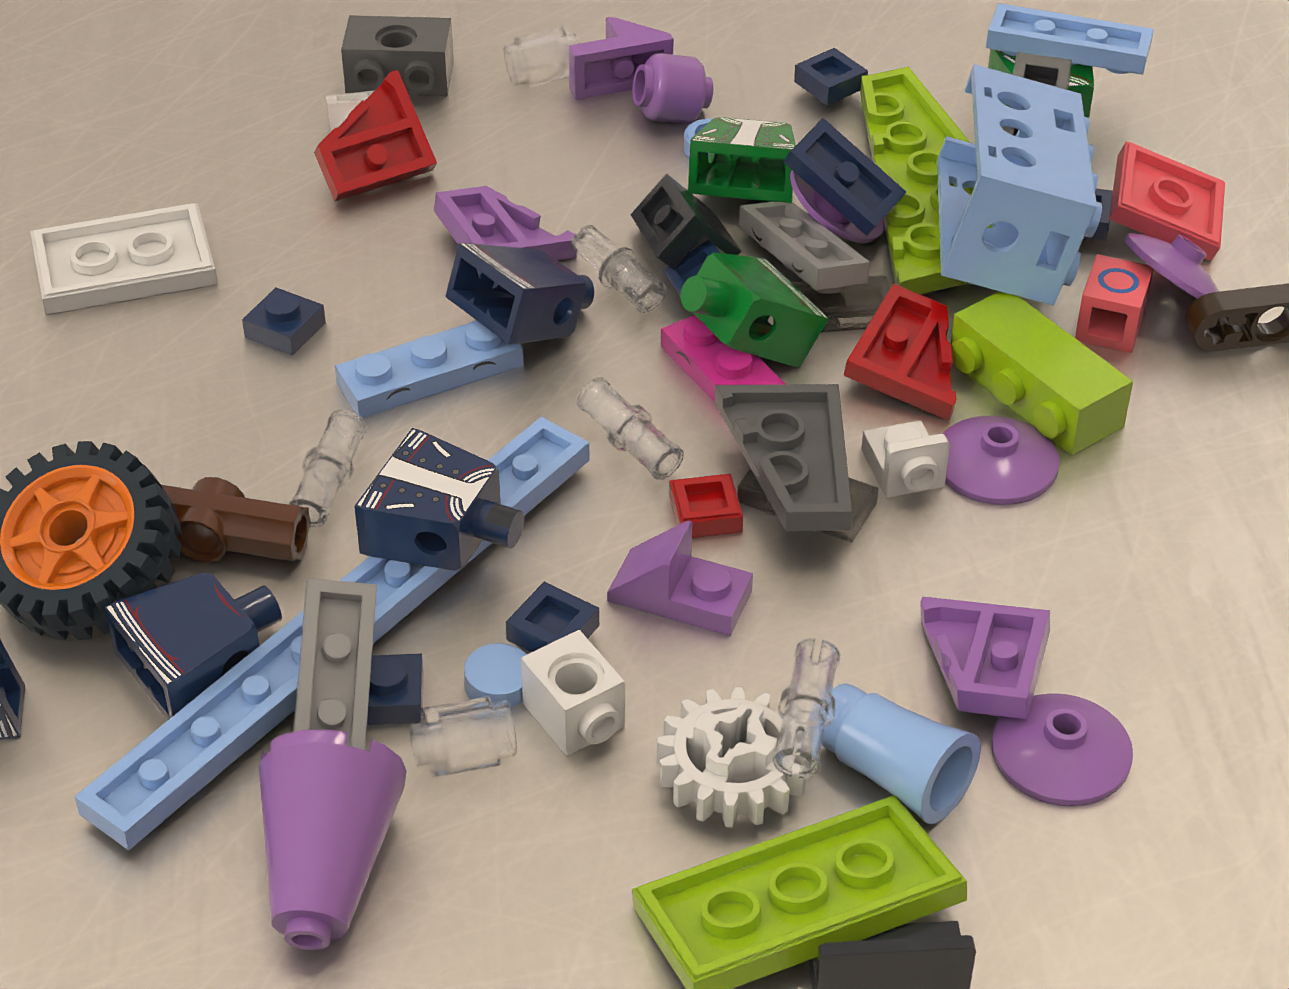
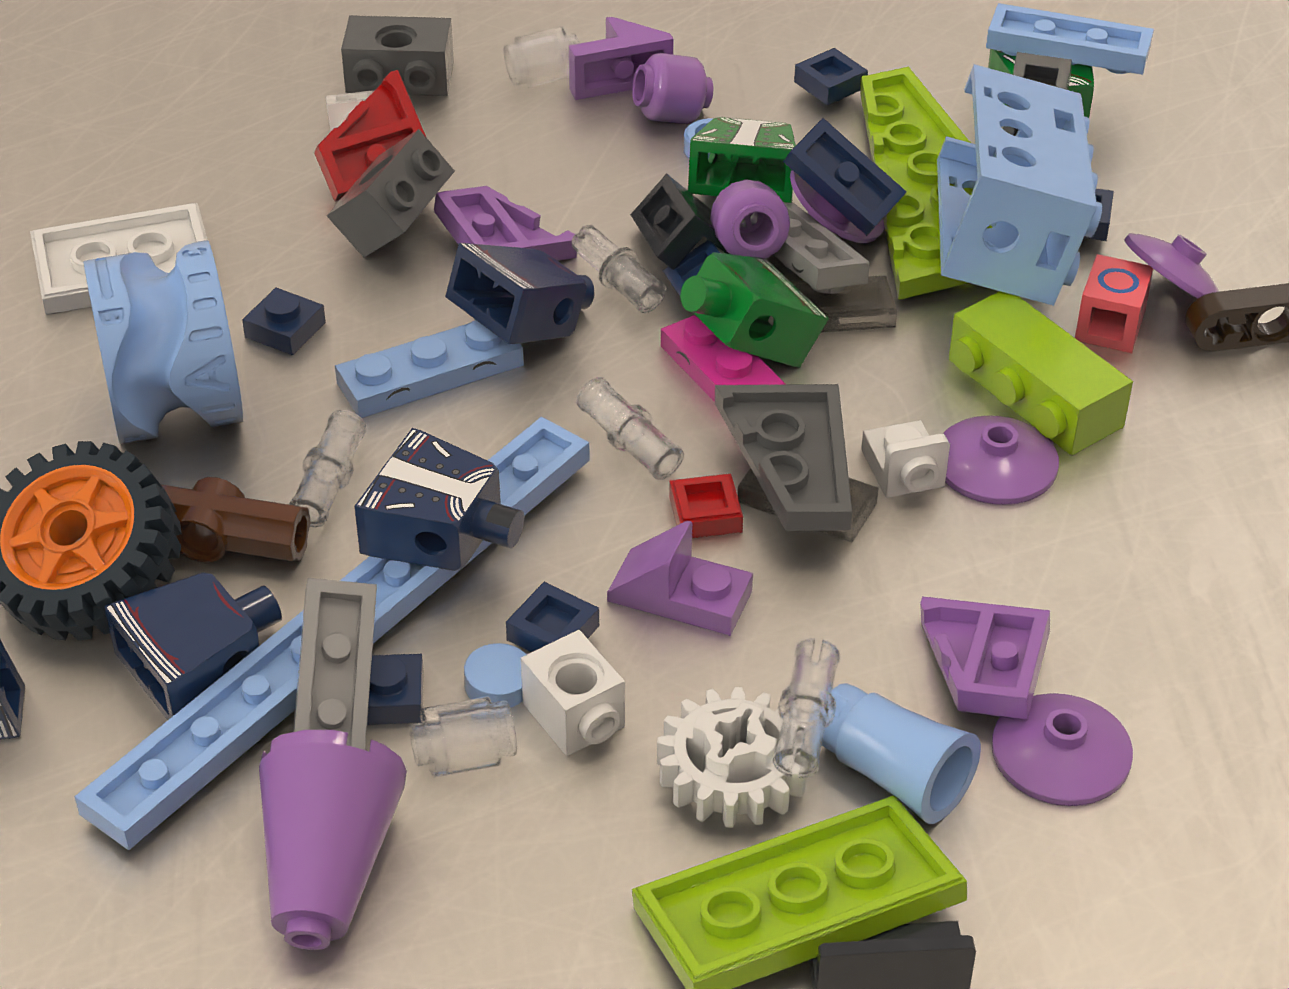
red wing [843,284,957,421] -> none
coral tile [1109,141,1225,261] -> none
none -> light blue piece [83,240,243,444]
none -> dark grey brick [327,129,455,258]
none -> medium lavender head [710,180,790,259]

